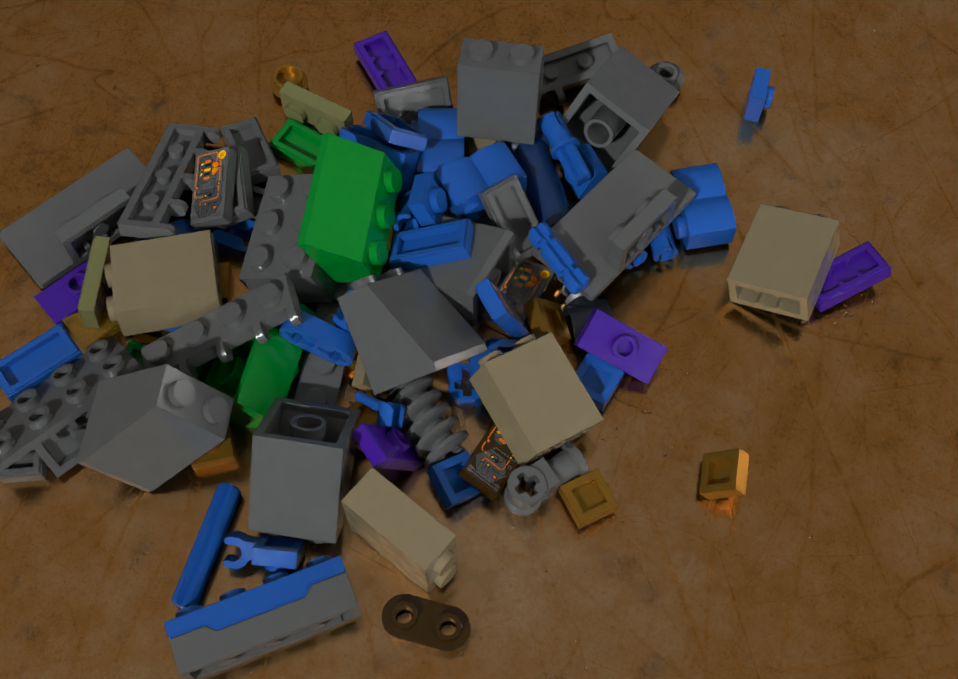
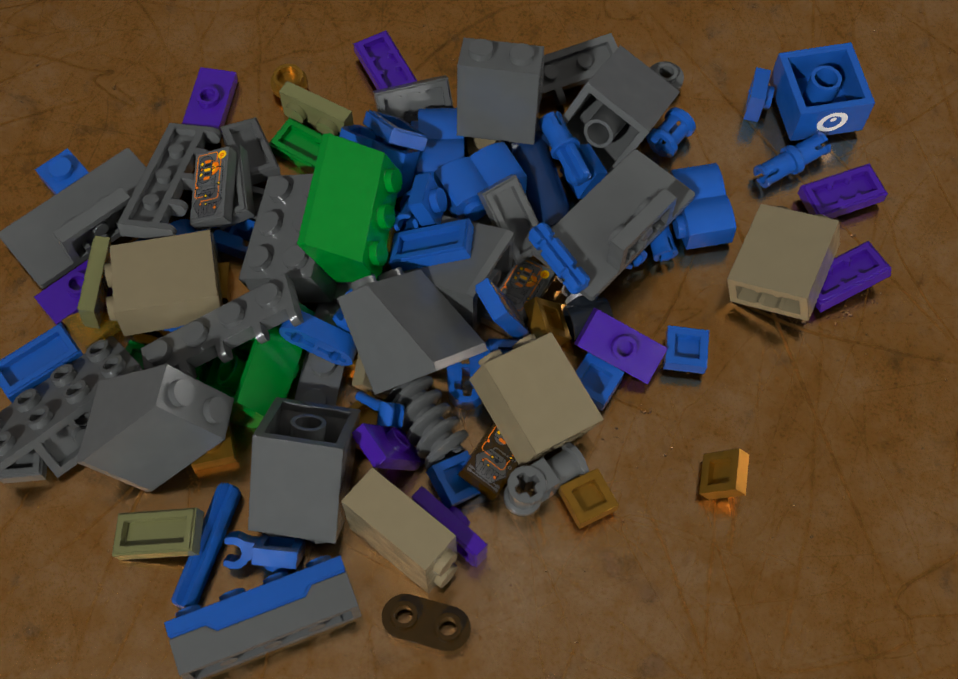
none -> blue plate [35,148,89,195]
none -> olive tile [112,507,204,560]
none -> dark purple plate [182,67,238,131]
none -> dark purple plate [411,486,488,568]
none -> blue bush [646,107,696,158]
none -> blue plate [663,325,709,374]
none -> blue pin [753,131,831,188]
none -> blue brick [769,42,875,141]
none -> dark purple plate [798,163,888,219]

